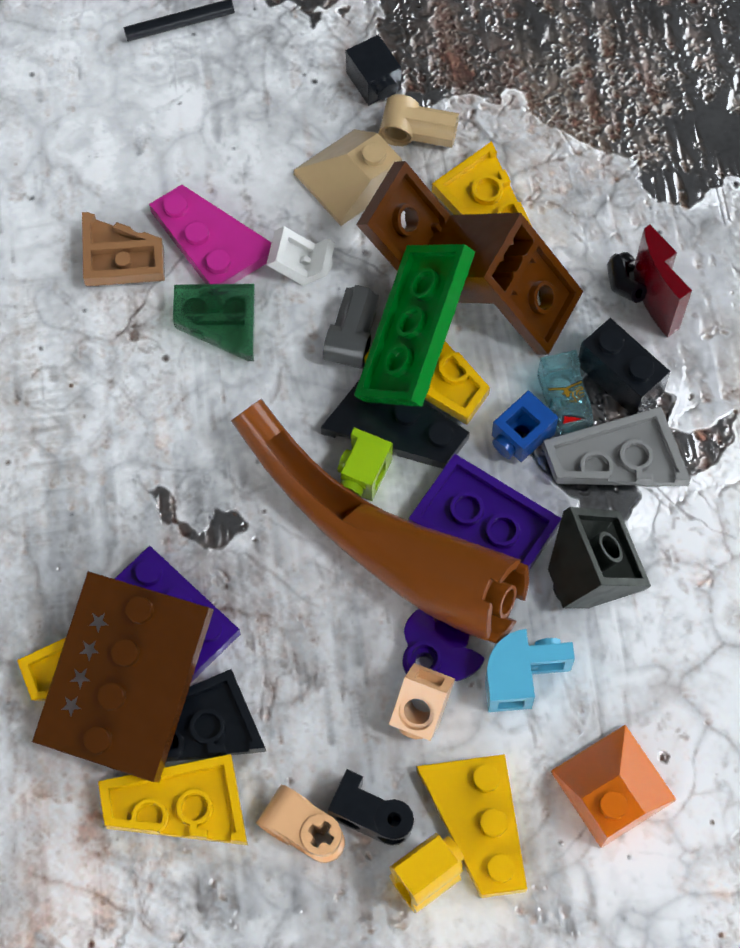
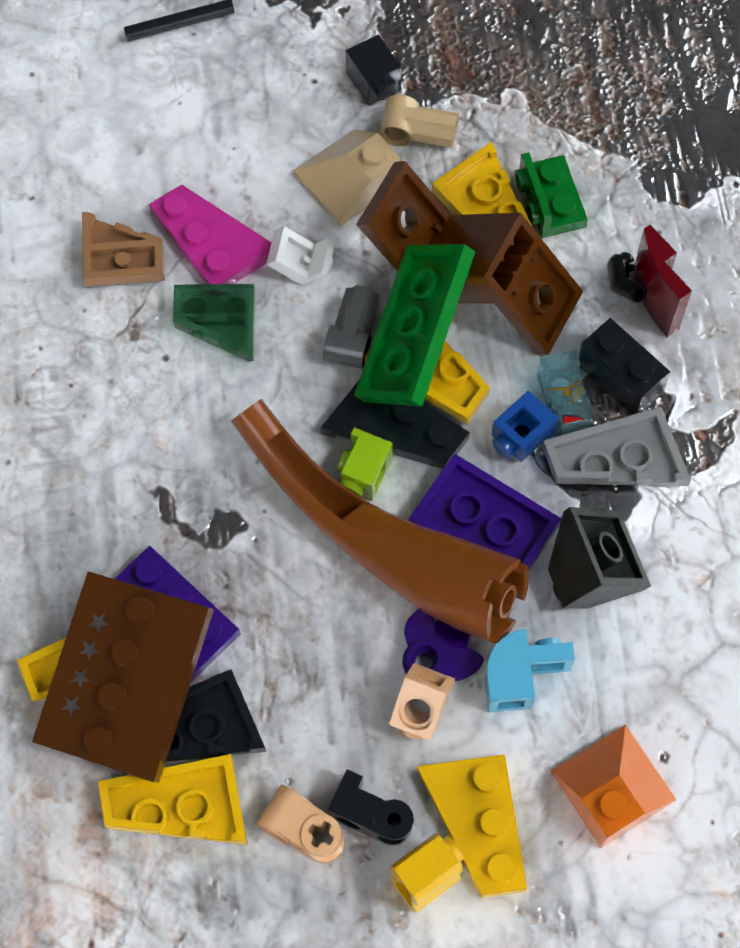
none -> green bracket [515,152,588,238]

